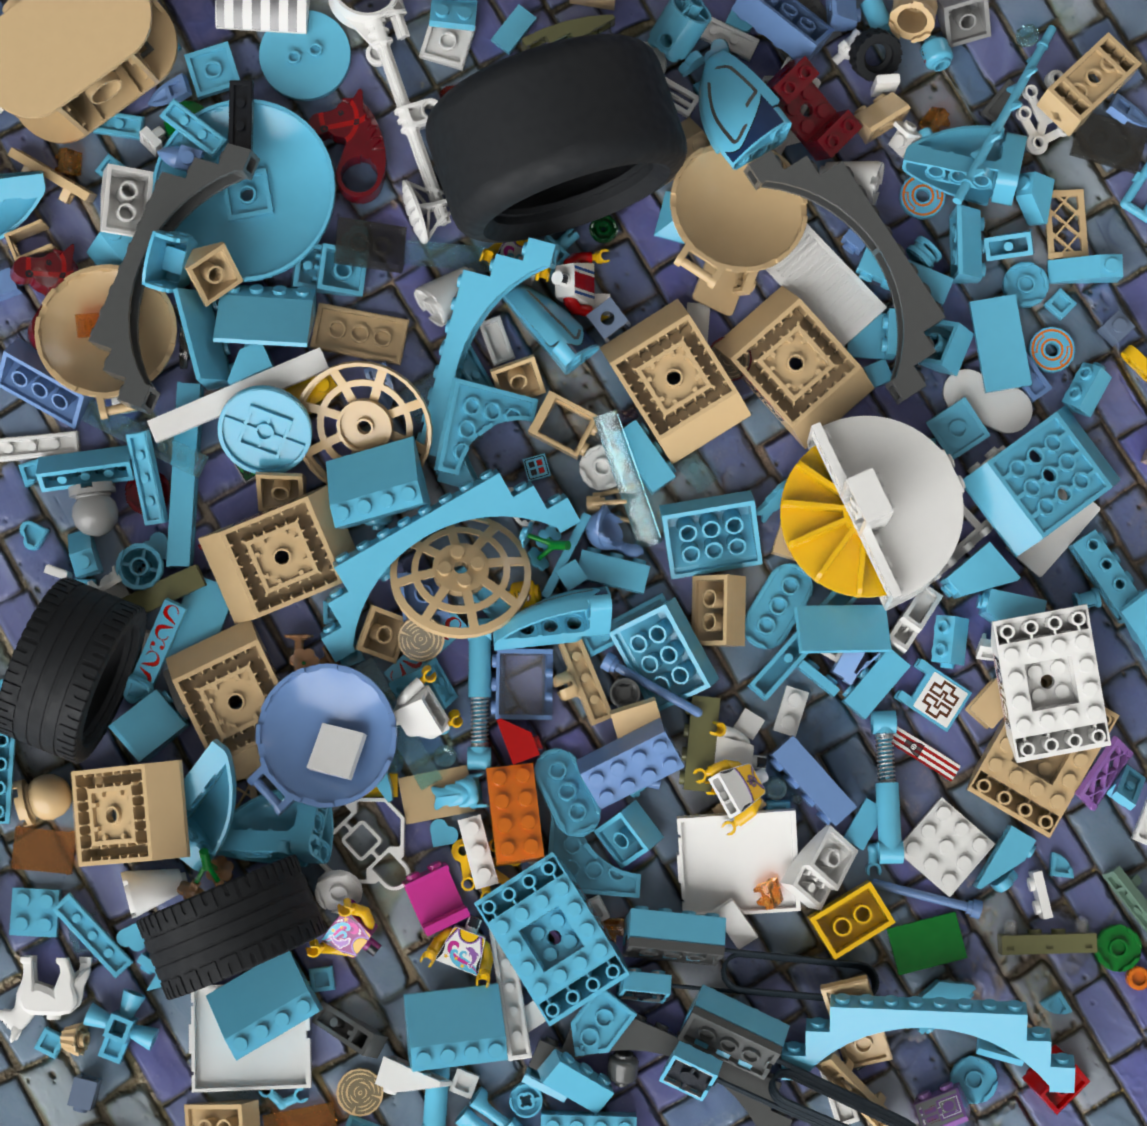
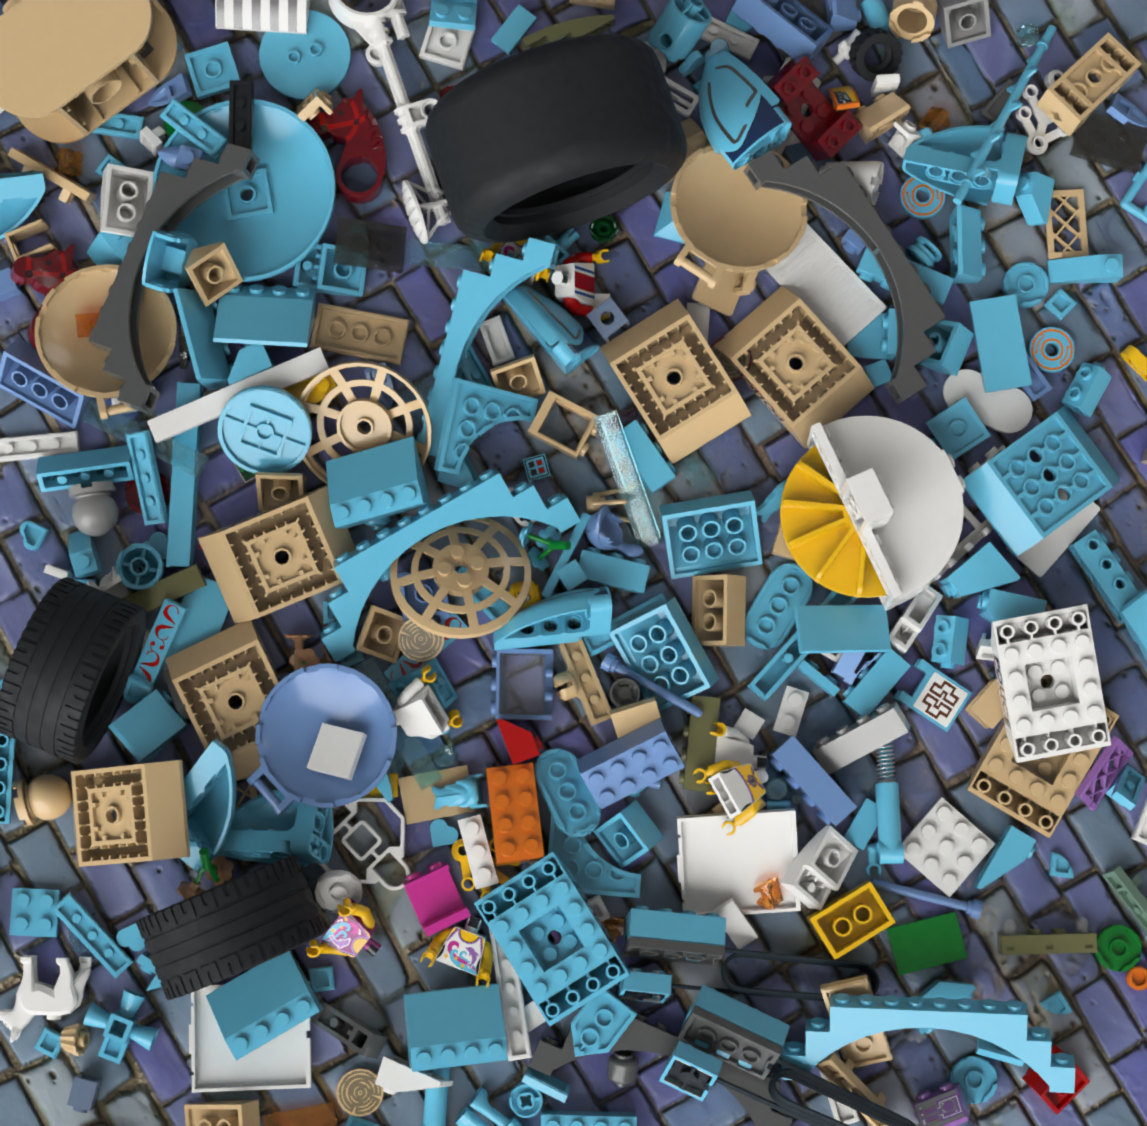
clear orange piece [11,826,76,875] -> none
medium azure tile [18,458,38,488] -> none
white cone [120,869,188,918] -> none
medium azure arm [258,1088,309,1110] -> none
white cone [414,266,476,327] -> none
white tile [449,1067,480,1099] -> none
medium azure piece [467,618,492,770] -> none
medium azure brick [537,1049,614,1114] -> none
white tile [579,445,625,491] -> none
sticker [892,726,961,781] -> none
medium azure head [920,36,954,72] -> none
medium azure slope [984,229,1035,261] -> none
medium azure tile [990,869,1018,893] -> none
white plate [1027,869,1053,919] -> none
medium azure bush [1072,587,1102,608] -> none
sand blue brick [1096,310,1136,347] -> none
none -> tan bracket [297,88,333,122]
none -> brick [812,702,911,775]
none -> slope [828,85,860,111]

